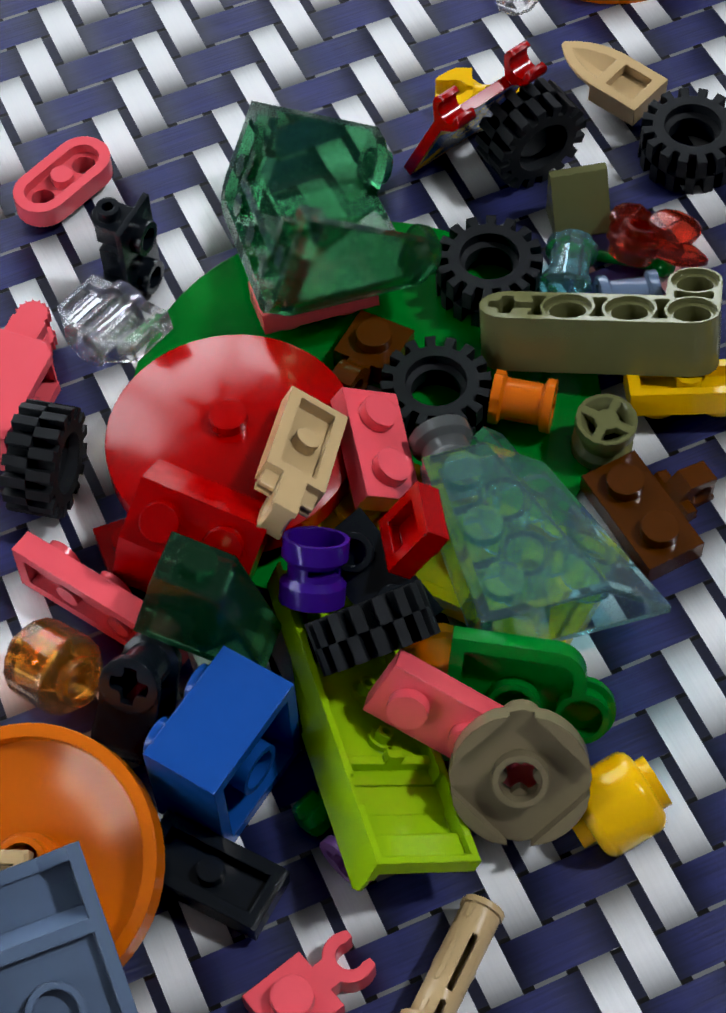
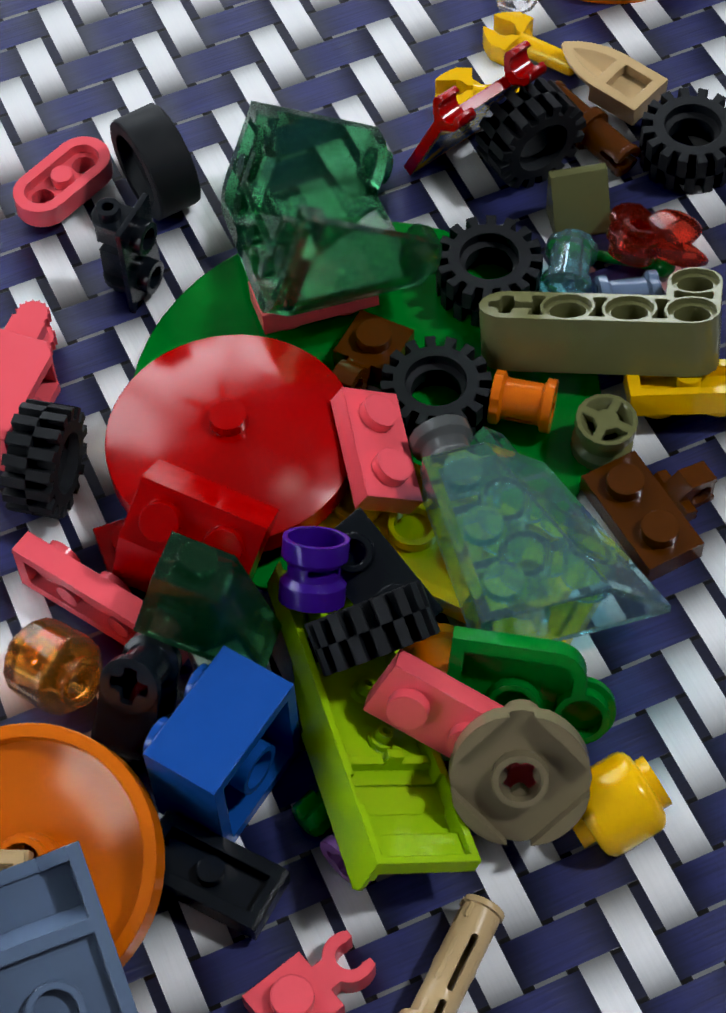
clear piece [57,274,174,367] -> none
tan hinge [254,386,348,540] -> none
red plate [378,481,450,579] -> none
none -> black tyre [110,103,201,221]
none -> yellow bar [482,12,575,76]
none -> reddish brown pin [555,80,641,177]

